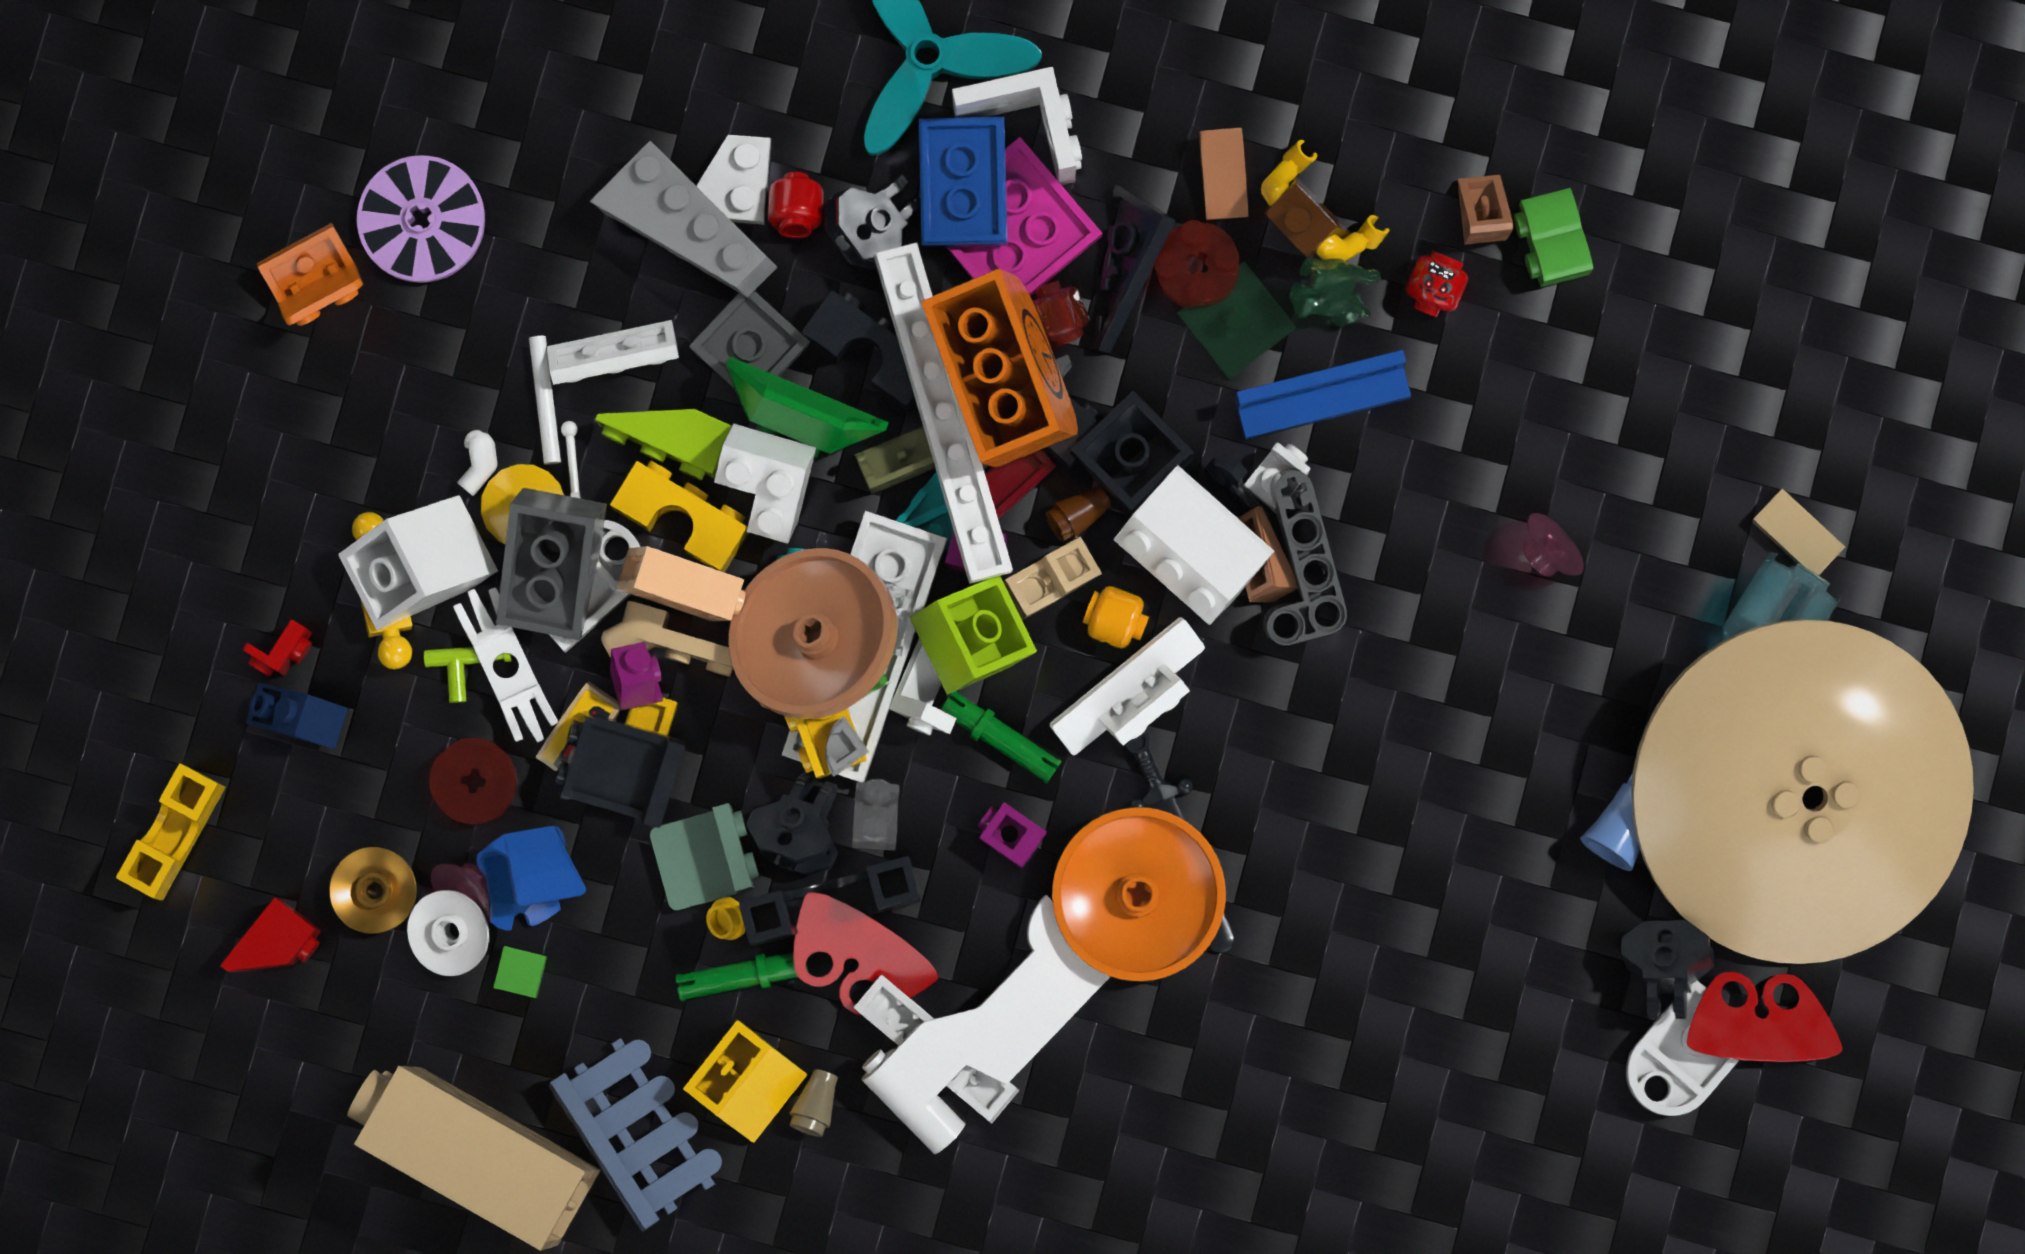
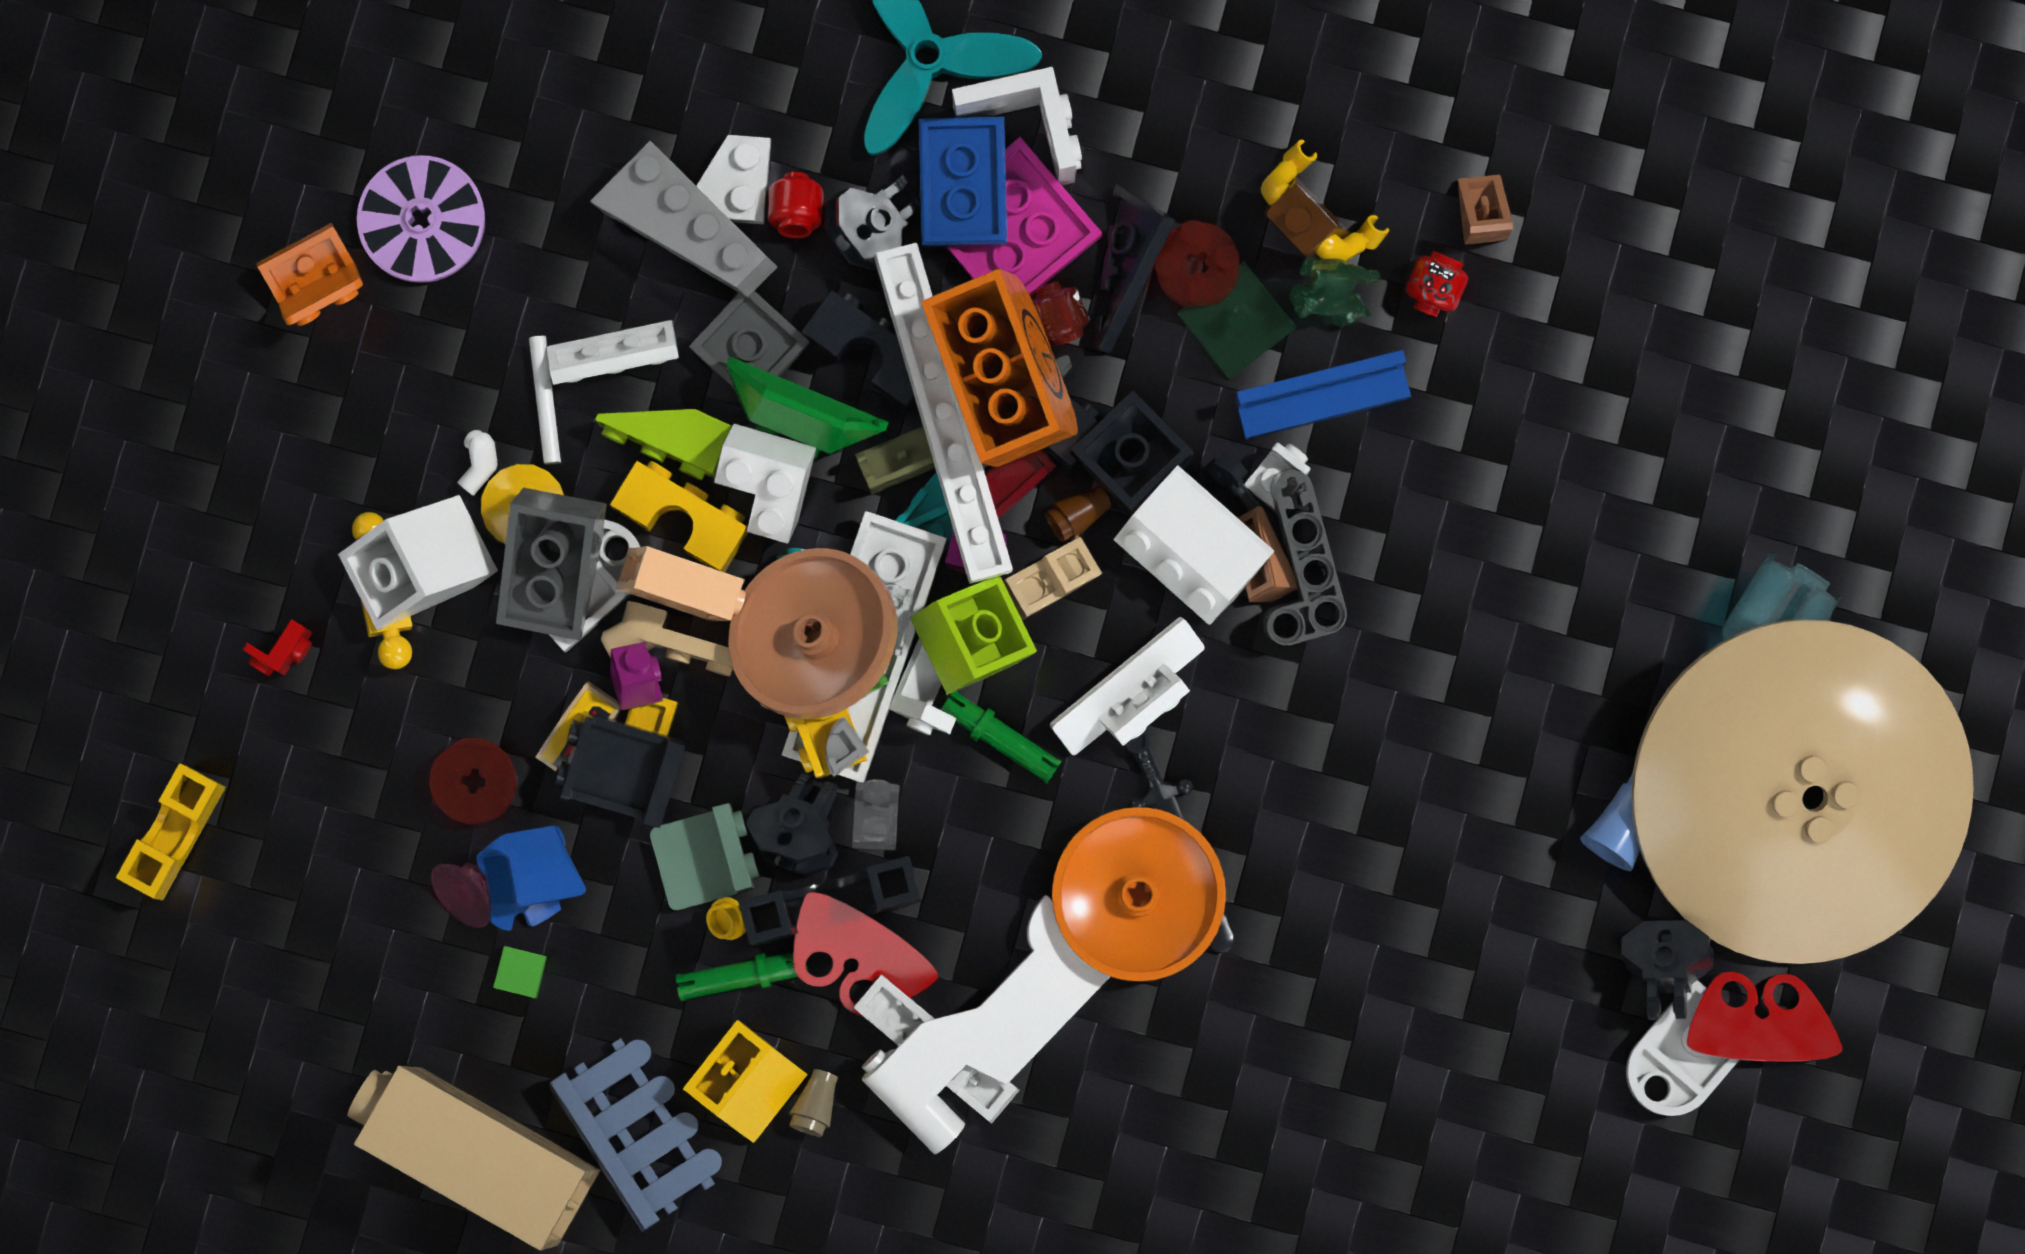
red slope [220,897,321,972] -> none
dark blue slope [246,683,348,749] -> none
pearl gold dish [330,847,417,934] -> none
white dish [407,890,489,976] -> none
lime piece [424,647,512,703] -> none
white piece [453,587,558,743] -> none
white hinge [561,421,581,499] -> none
magenta brick [978,802,1047,869] -> none
light orange head [1082,586,1149,649] -> none
nougat slope [1199,128,1249,221] -> none
bright green brick [1513,188,1593,288] -> none
clear pink piece [1523,513,1584,577] -> none
tan tile [1752,488,1845,579] -> none

